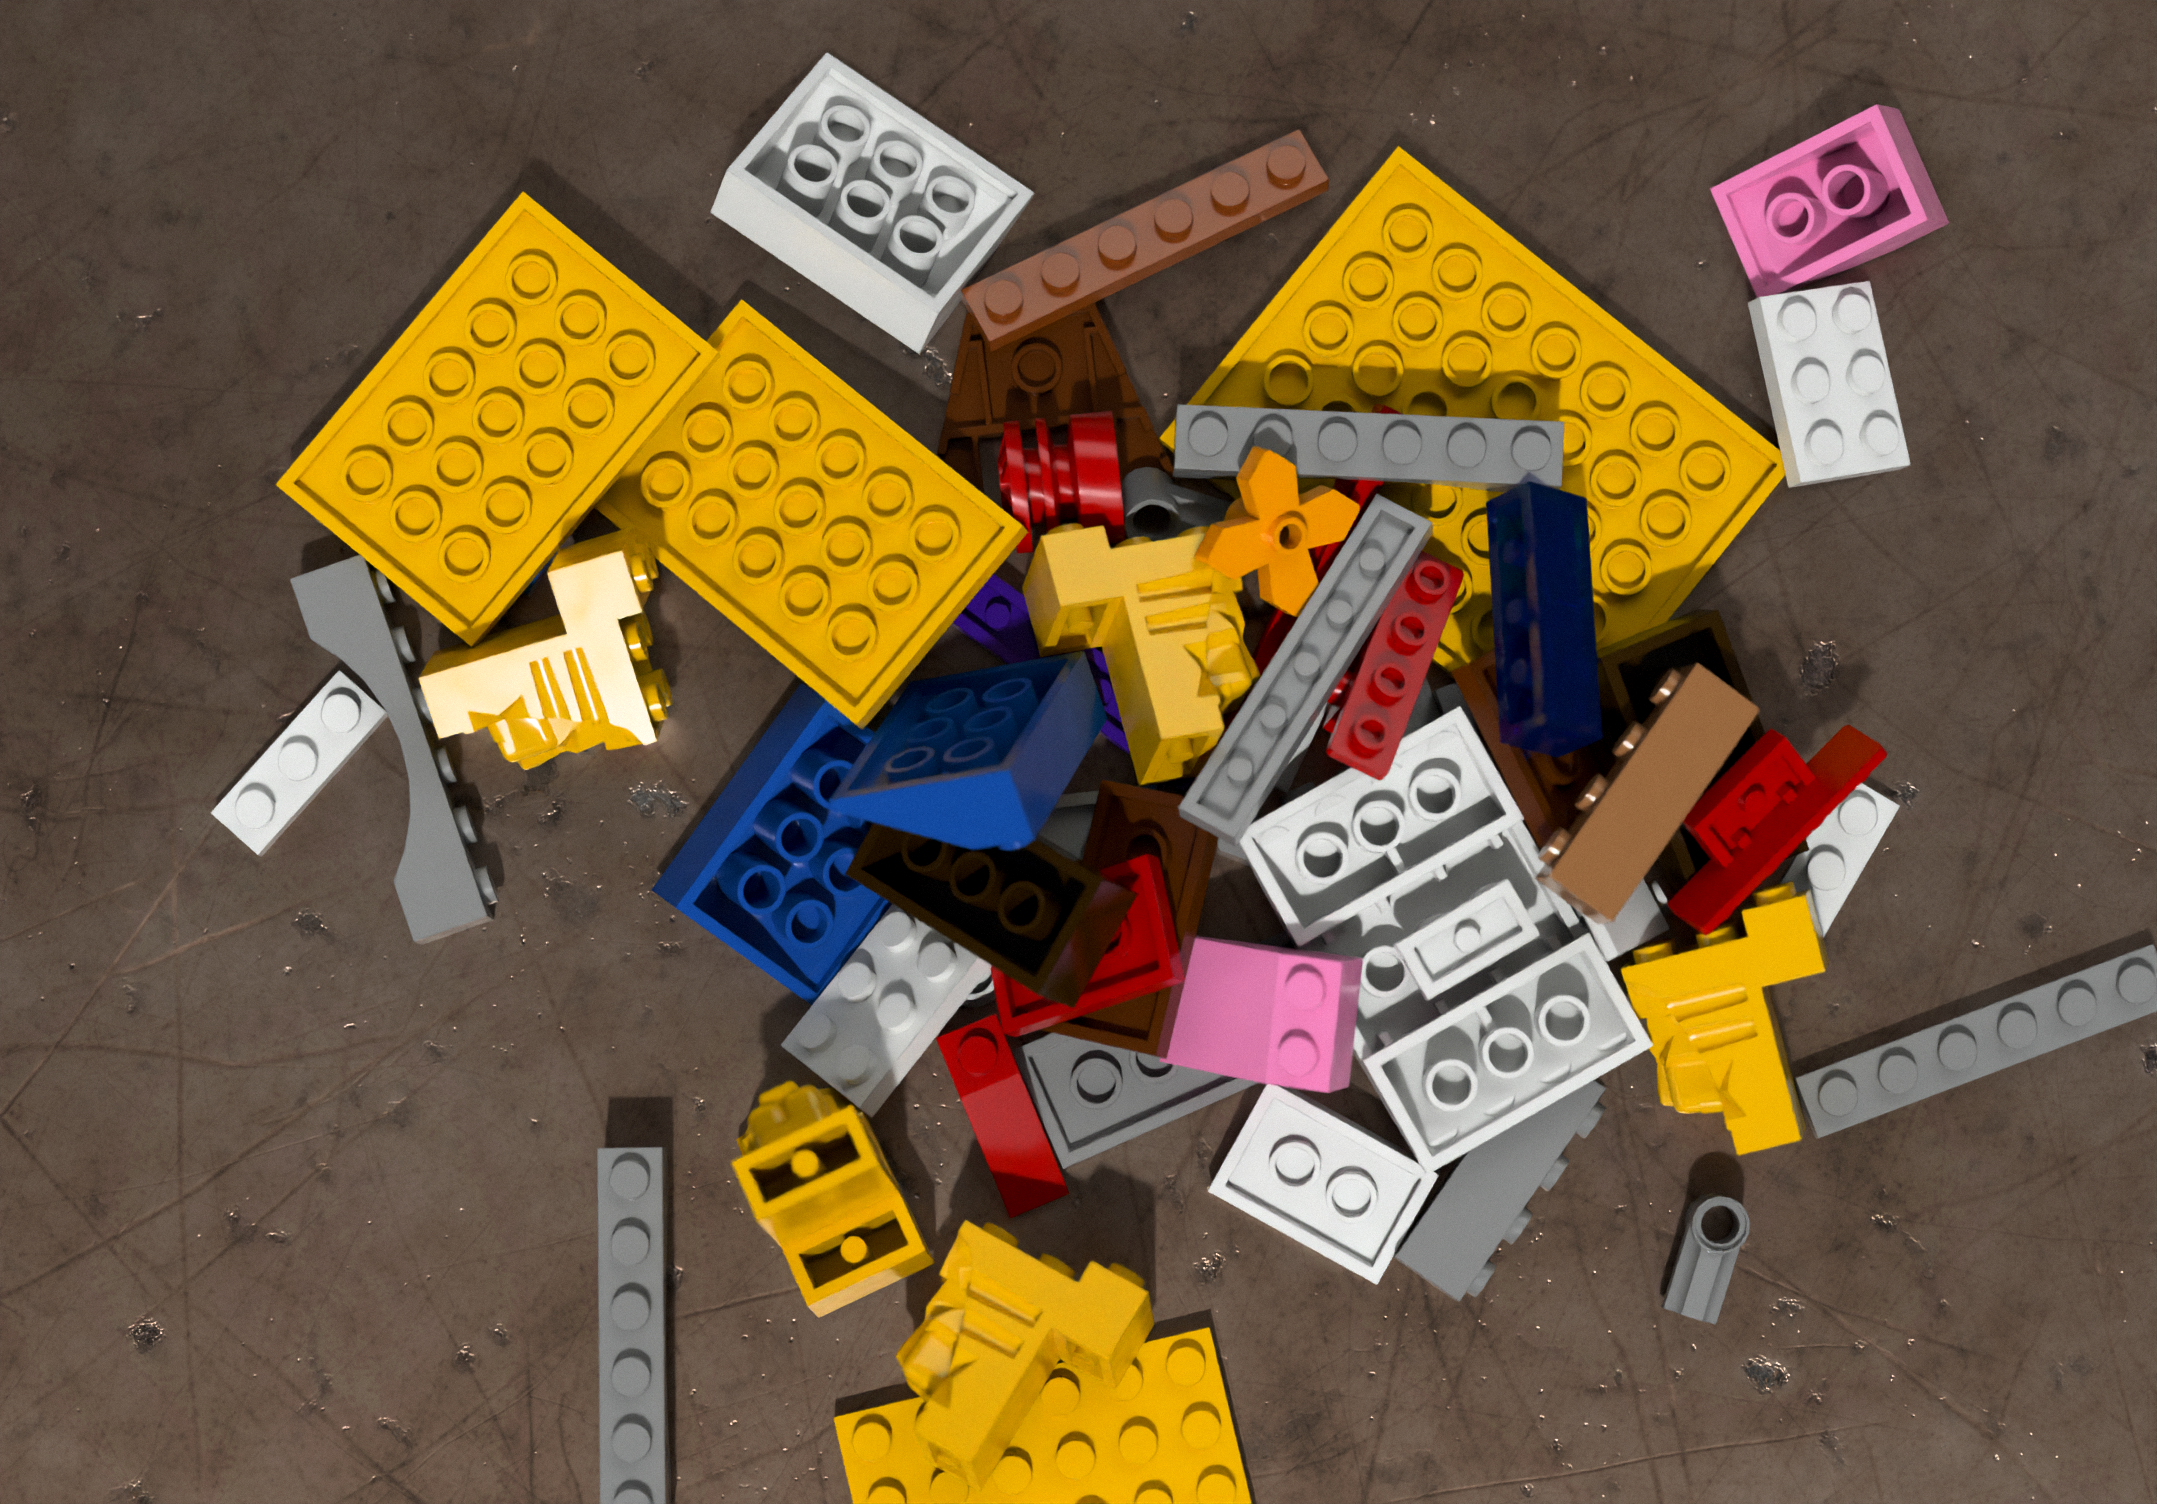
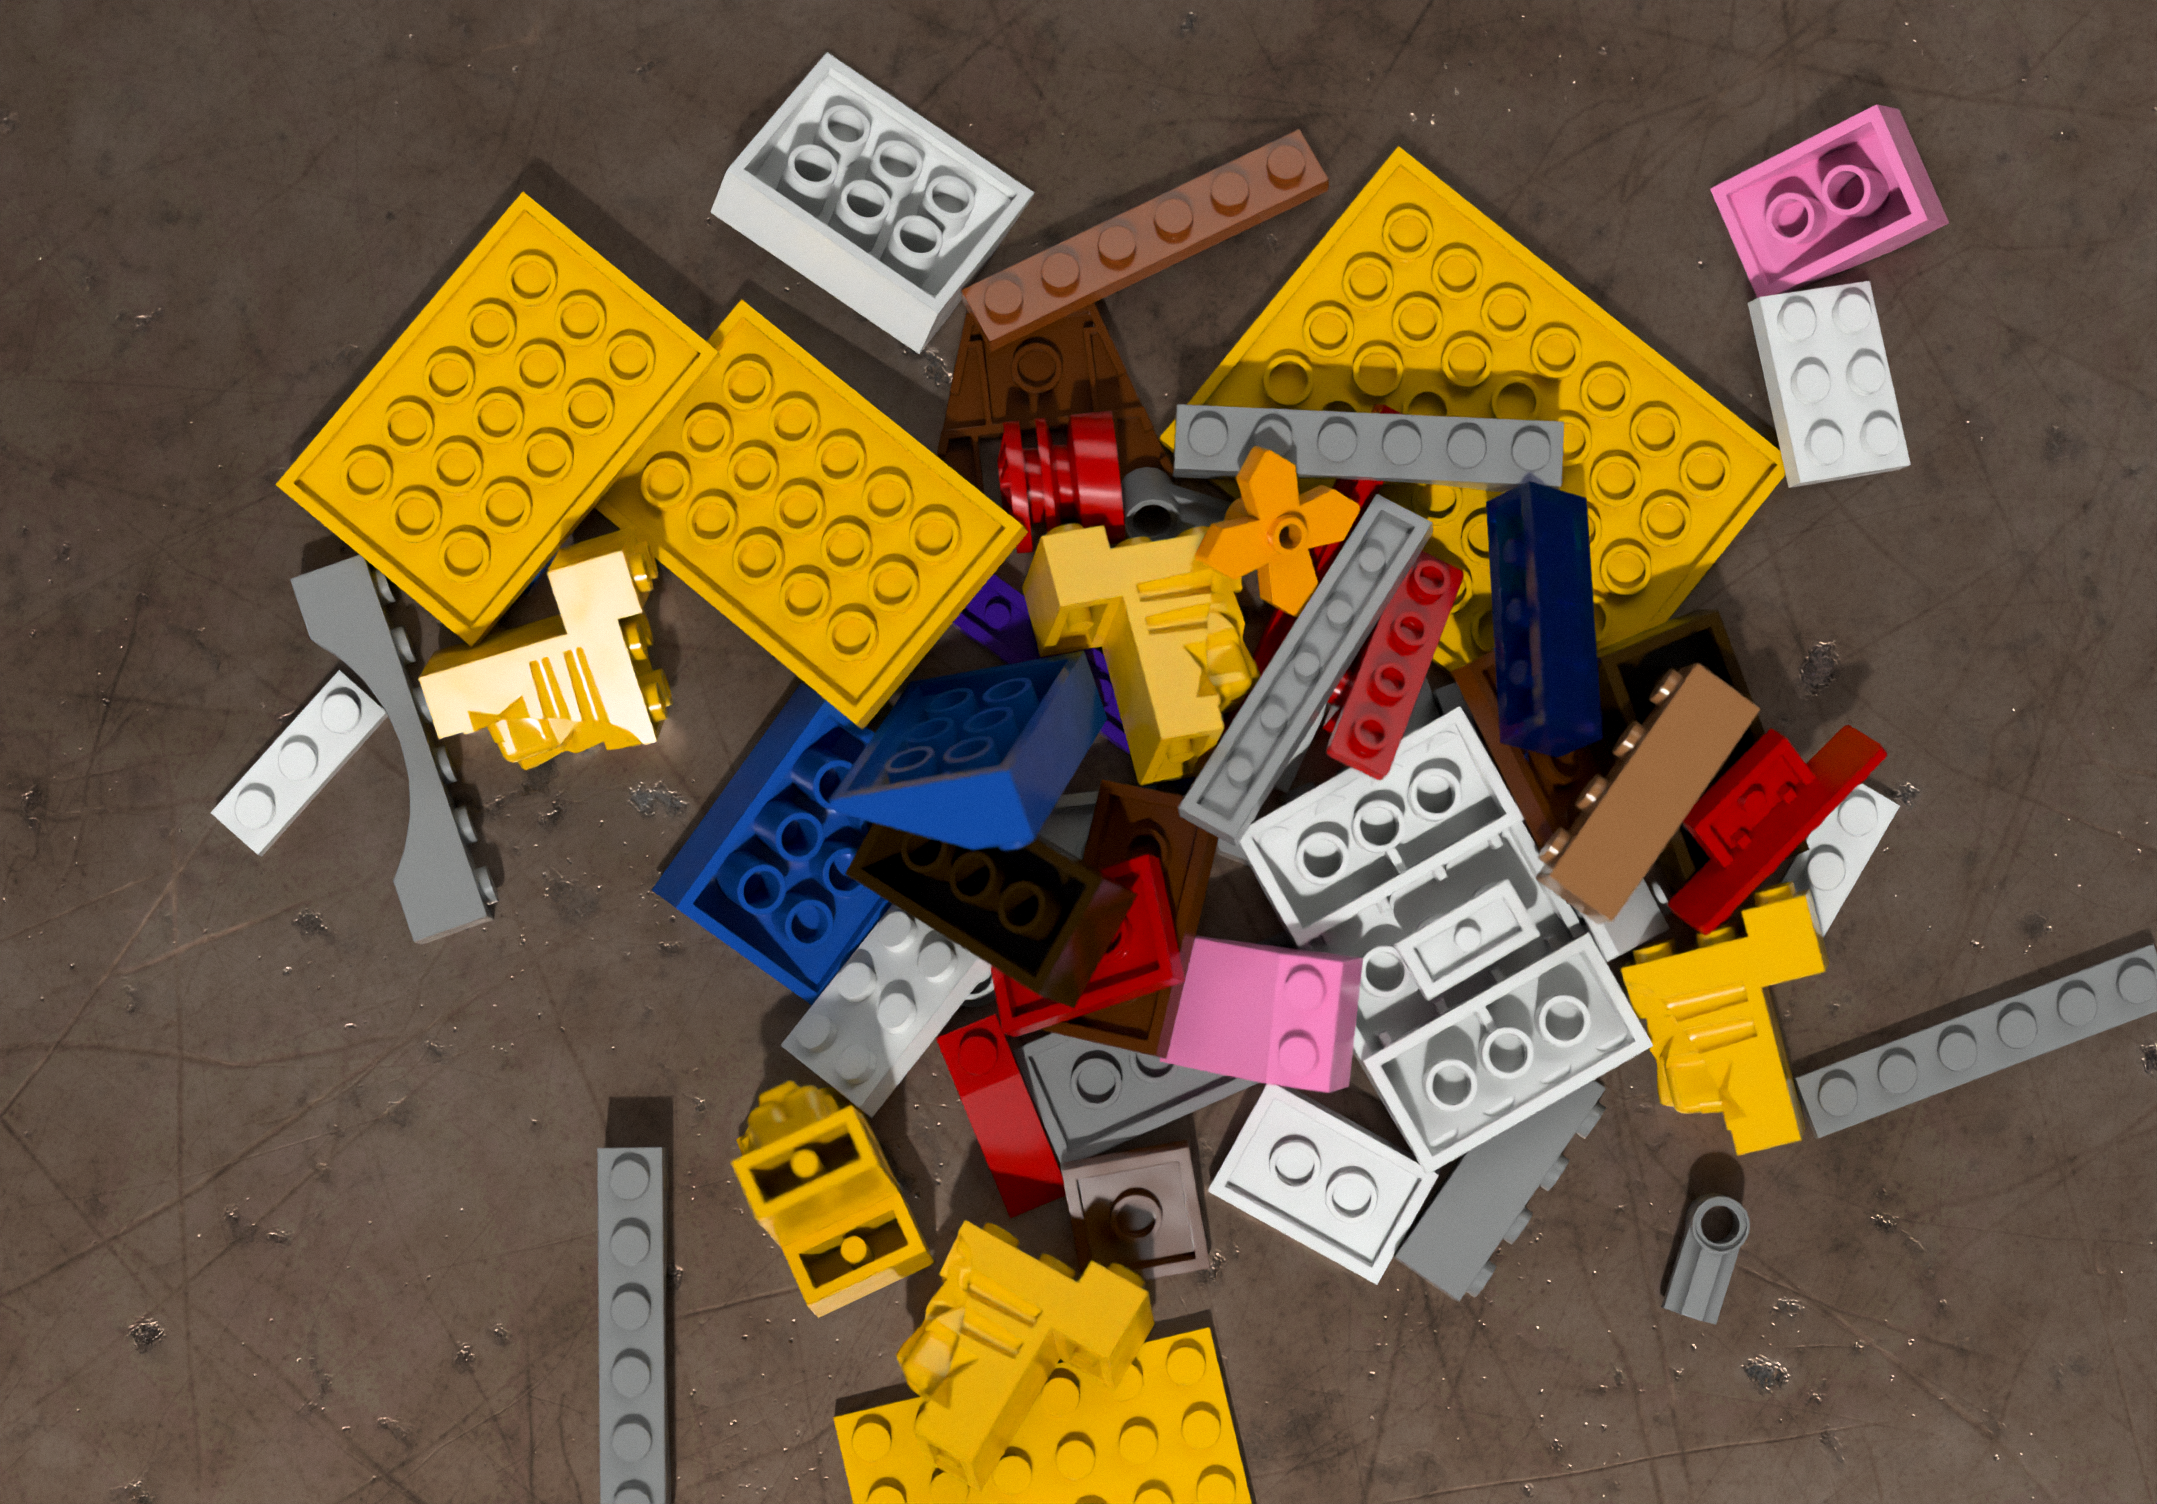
none -> plate [1060,1140,1211,1281]

